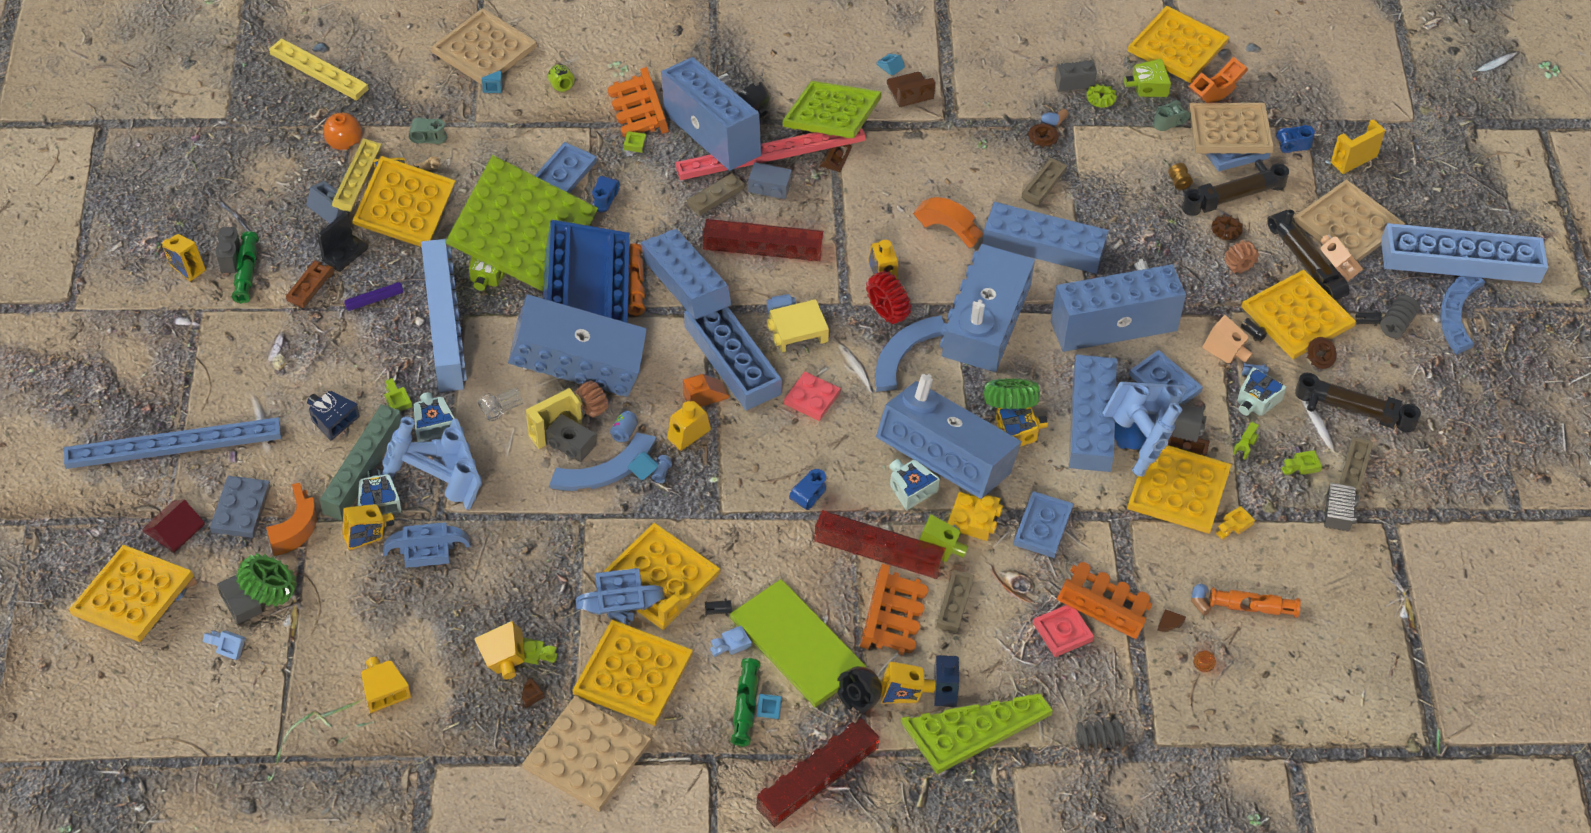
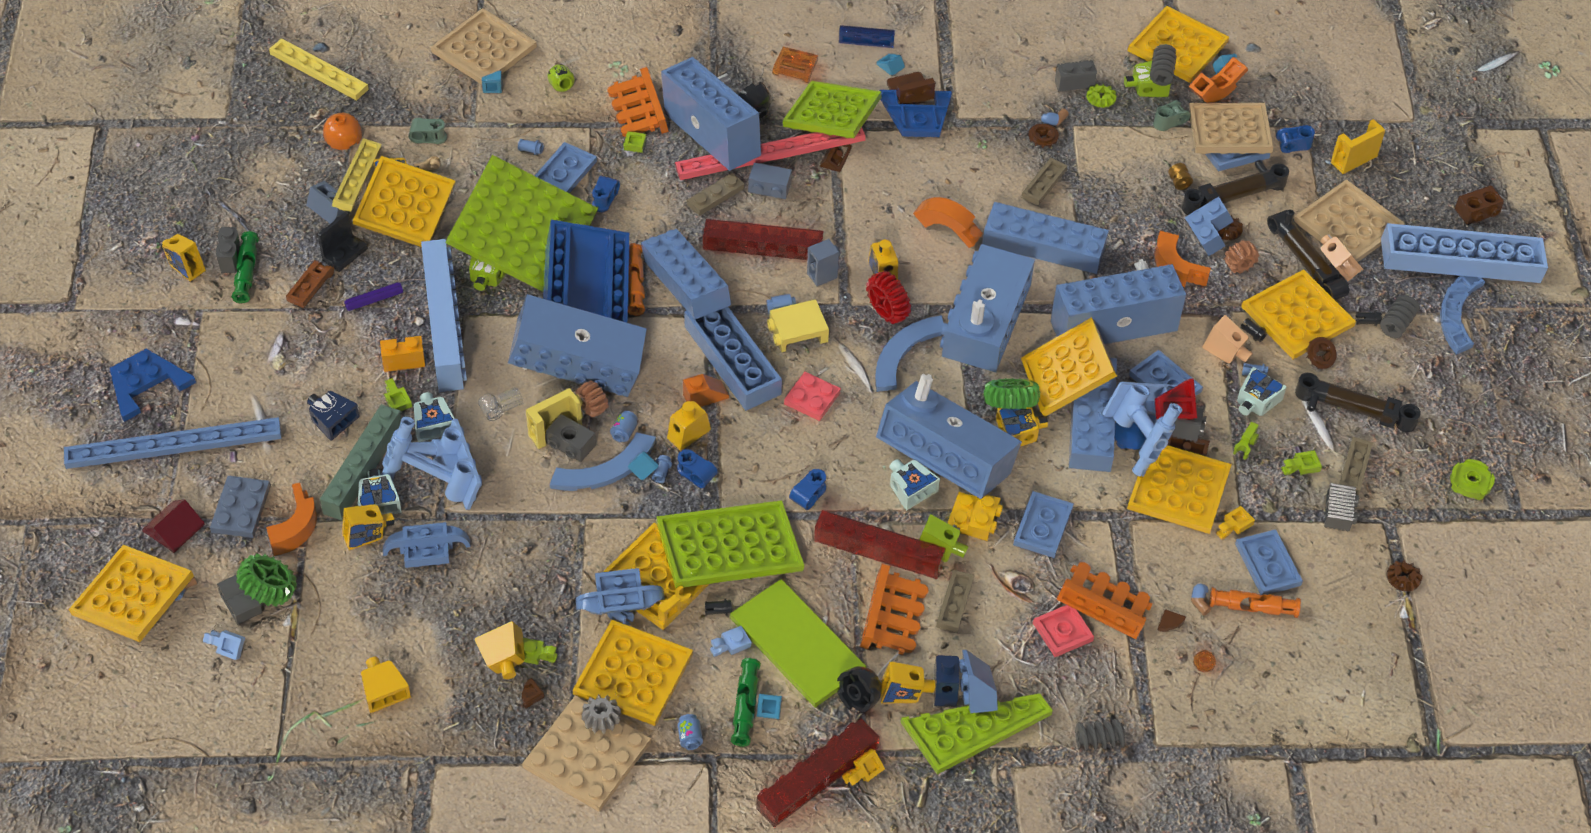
none -> blue wing [110,349,196,422]
none -> light orange brick [380,336,425,372]
none -> medium blue pin [518,139,544,155]
none -> light grey gear [581,694,621,734]
none -> lime plate [656,500,804,588]
none -> blue piece [677,449,718,488]
none -> medium blue brick [677,714,703,750]
none -> clear orange plate [772,47,818,83]
none -> sand blue brick [807,239,840,287]
none -> clear blue tile [839,25,895,48]
none -> yellow plate [842,749,885,786]
none -> blue wing [879,90,952,137]
none -> medium blue slope [959,650,997,713]
none -> yellow plate [1021,317,1117,416]
none -> dark grey piece [1150,44,1177,86]
none -> orange arch [1154,231,1211,287]
none -> red wing [1155,378,1197,420]
none -> medium blue brick [1185,197,1234,256]
none -> dark azure slope [1212,54,1237,74]
none -> medium blue plate [1235,529,1303,595]
none -> reddish brown gear [1387,560,1423,591]
none -> lime plate [1450,459,1495,500]
none -> reddish brown brick [1455,185,1504,225]

